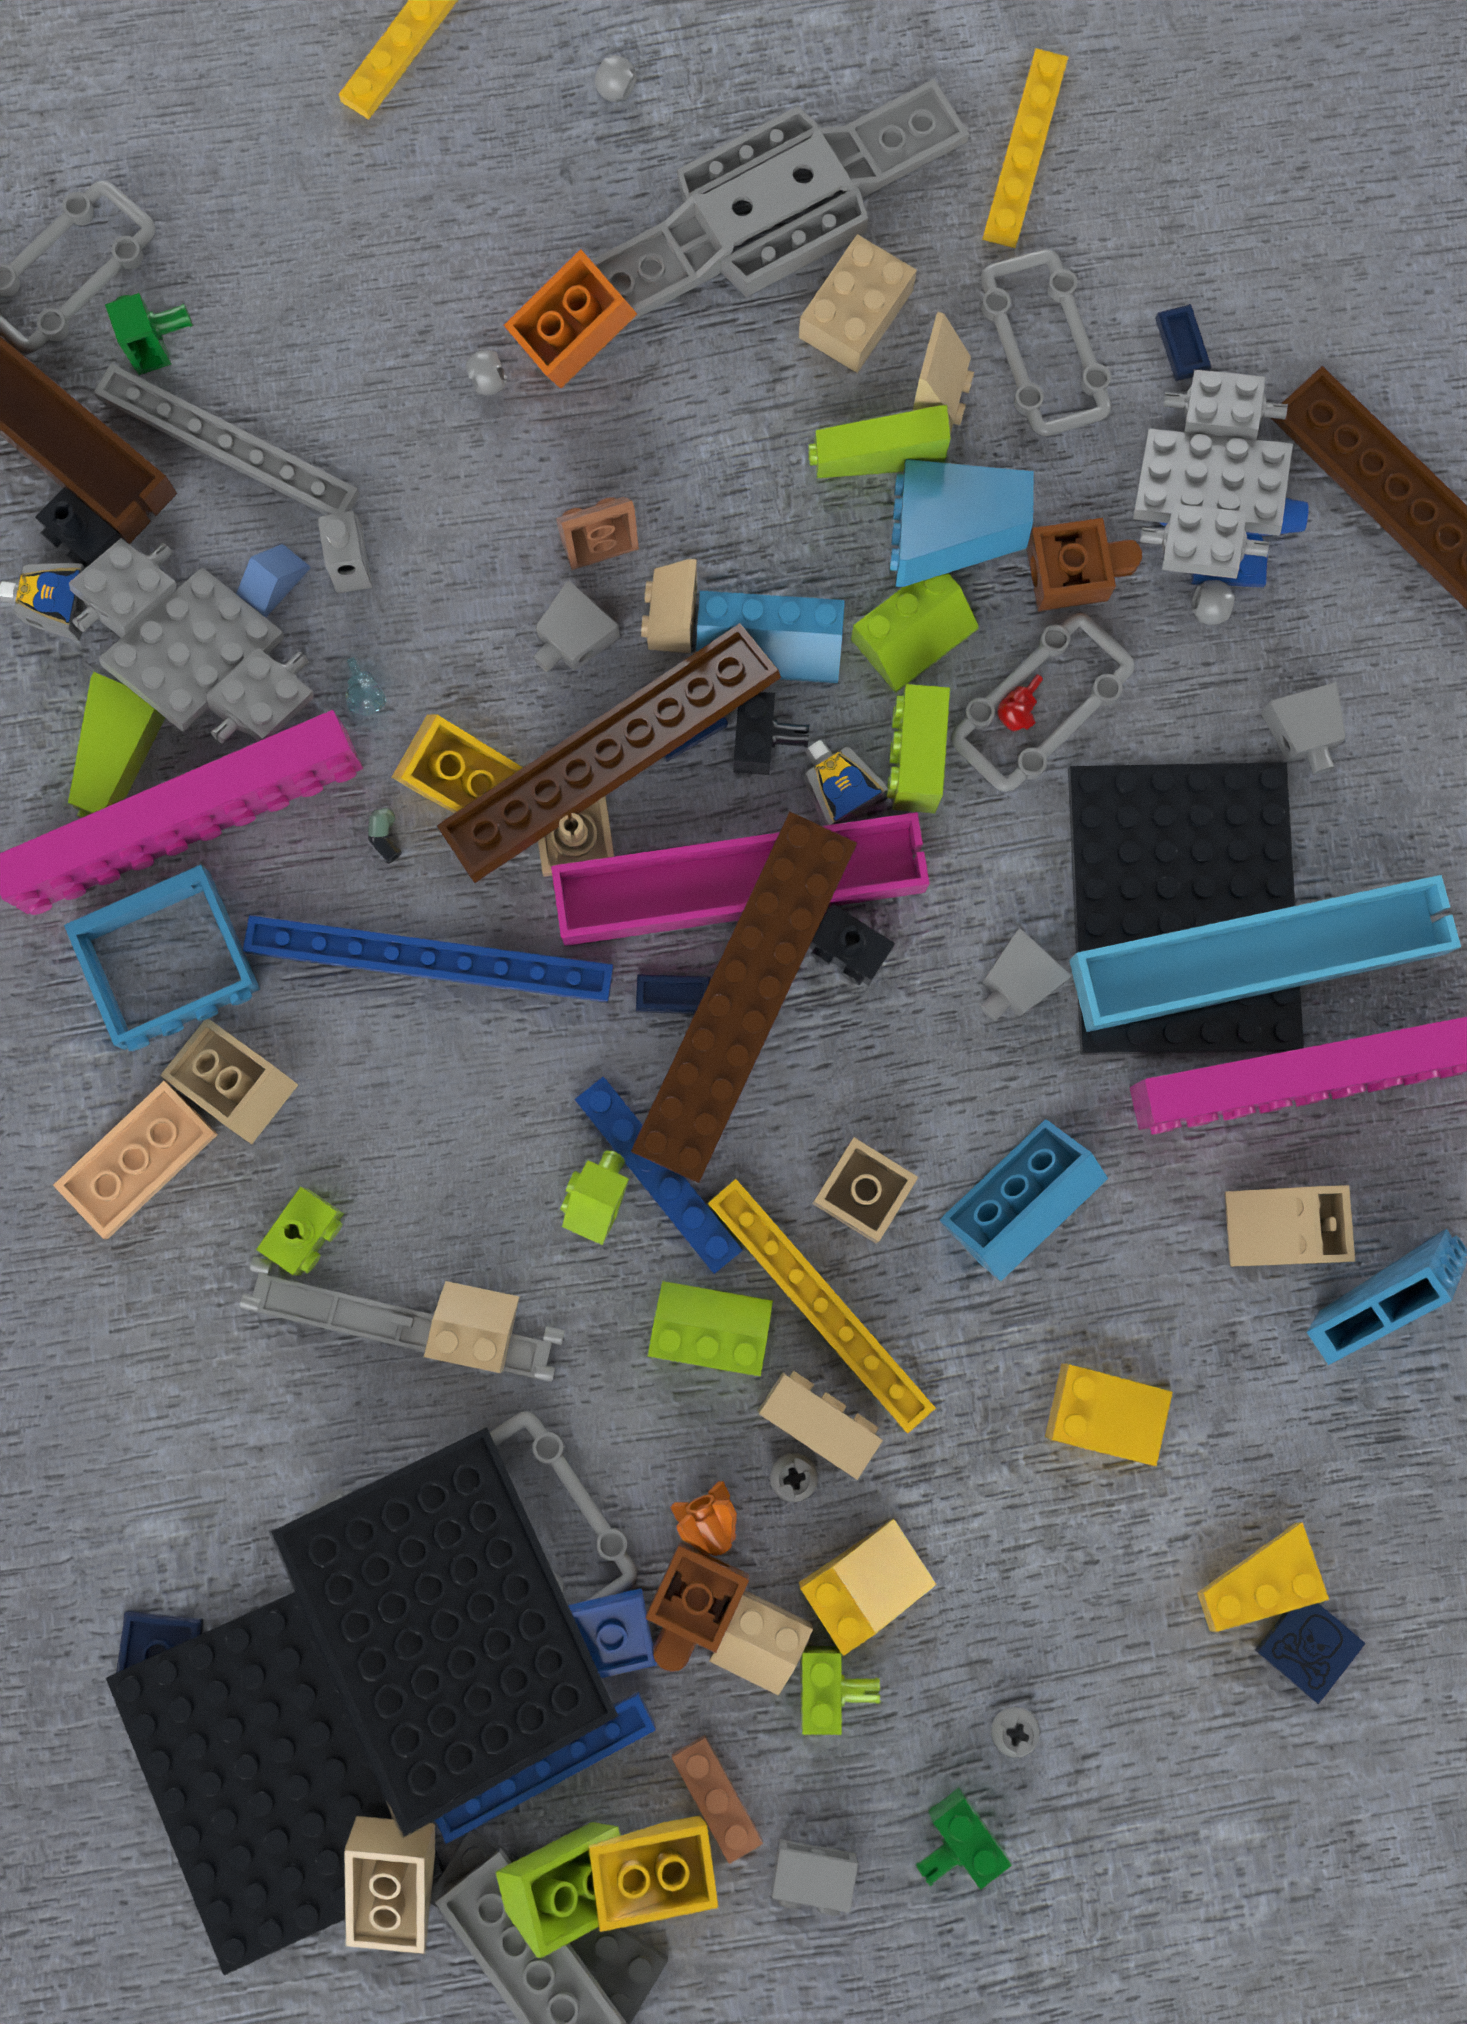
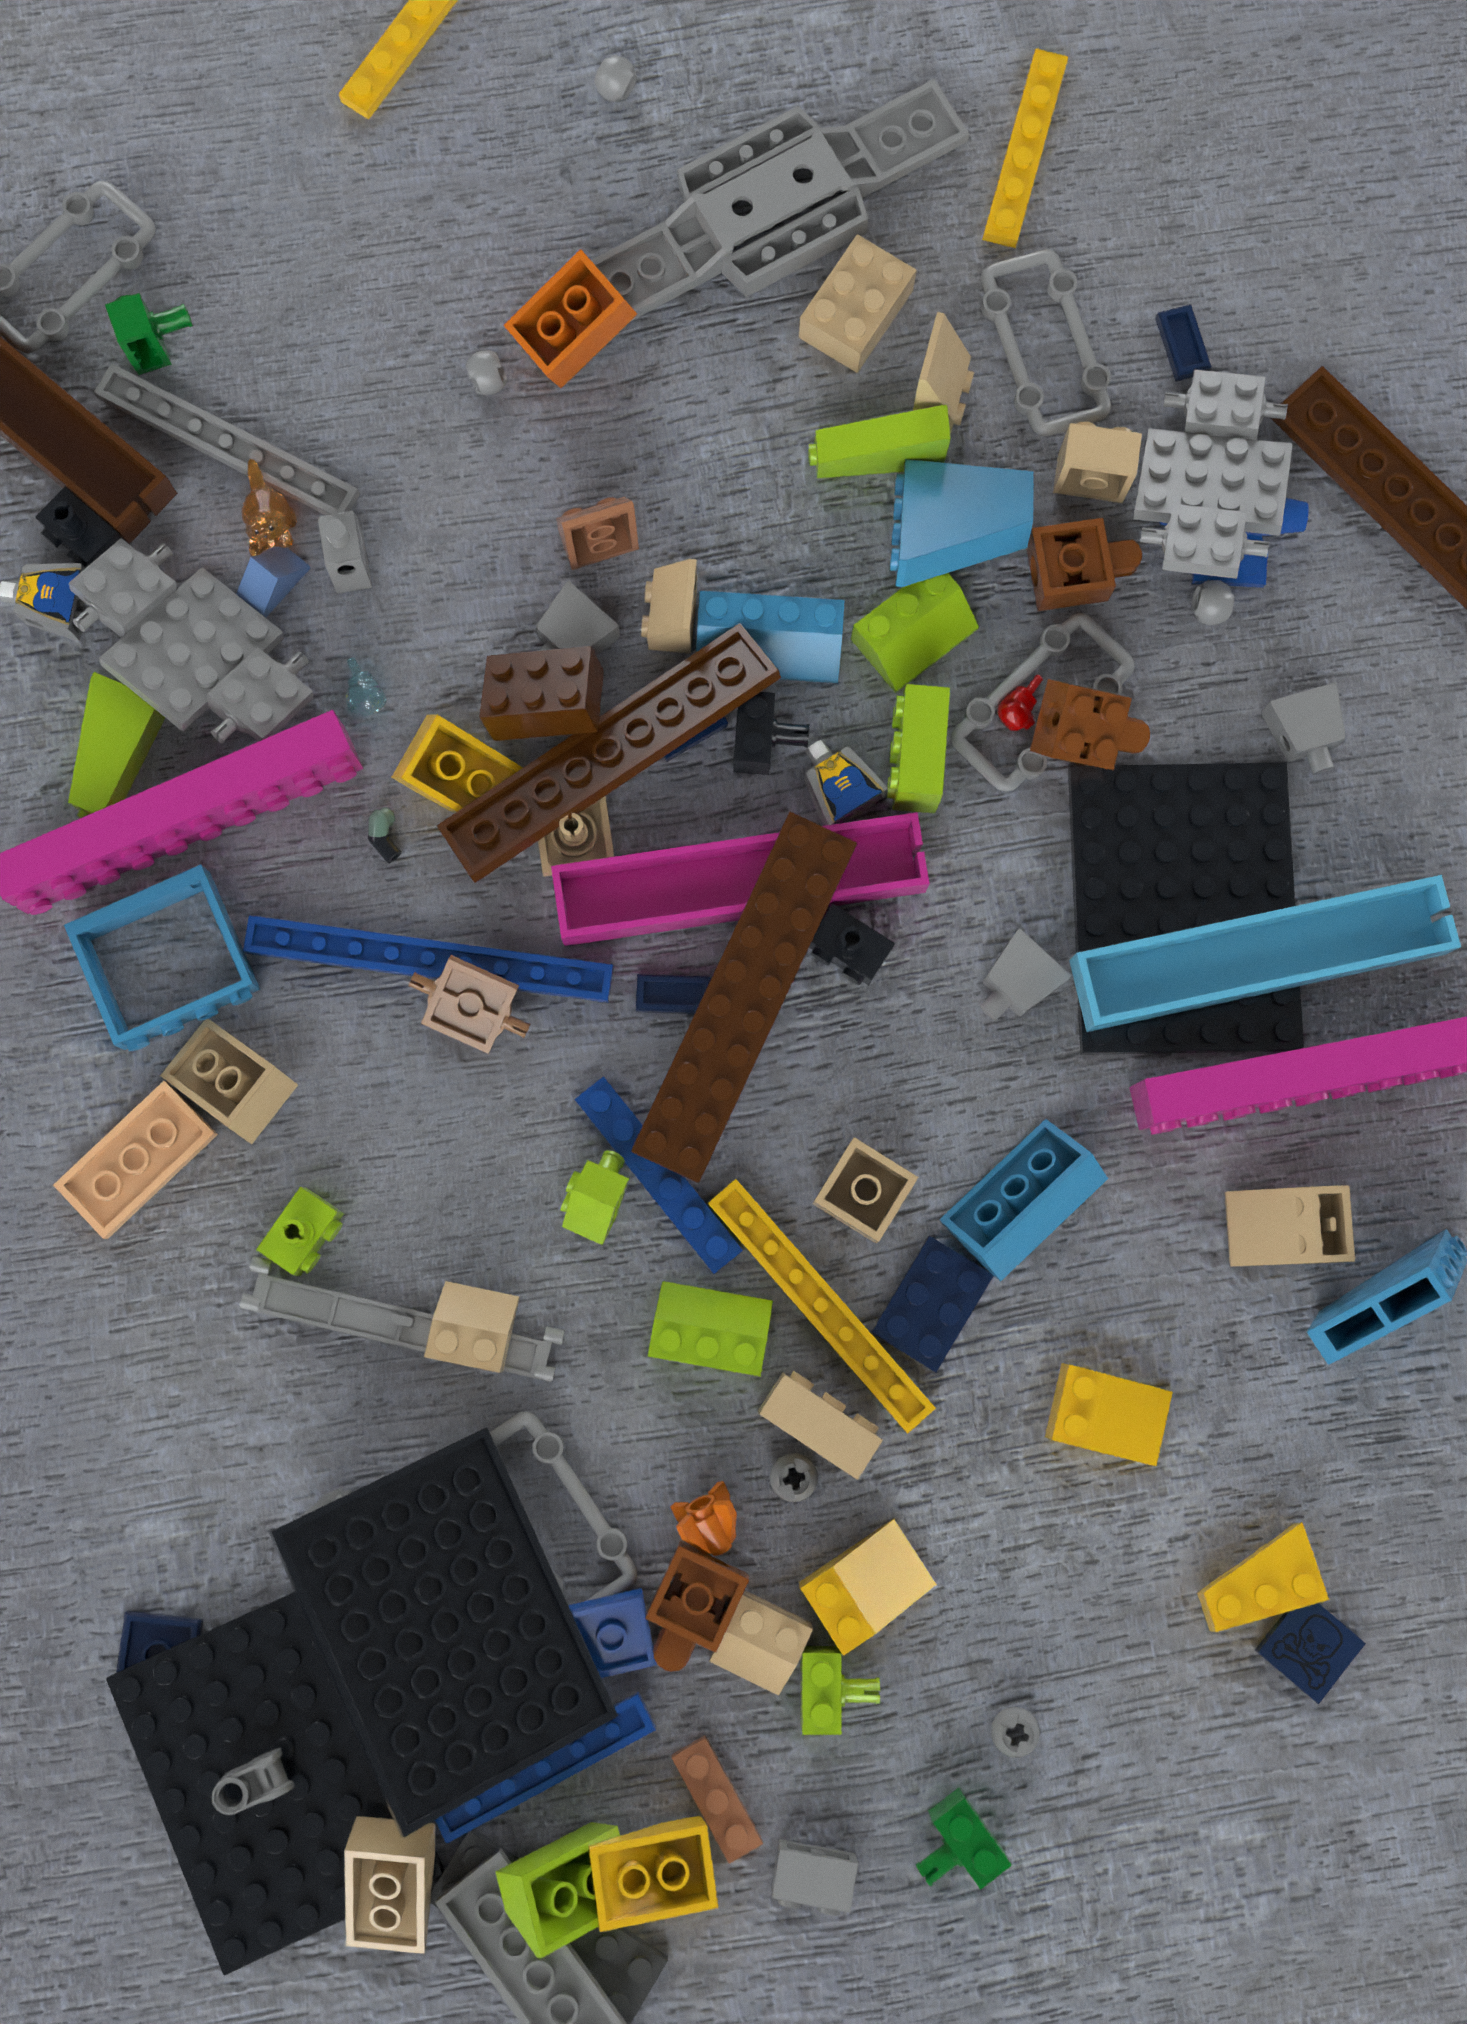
none -> light grey piece [212,1748,295,1815]
none -> clear orange animal [241,458,297,556]
none -> medium nougat plate [408,955,531,1054]
none -> reddish brown brick [479,646,604,741]
none -> dark blue plate [871,1236,994,1373]
none -> dark orange brick [1030,679,1150,770]
none -> tan brick [1053,422,1142,503]

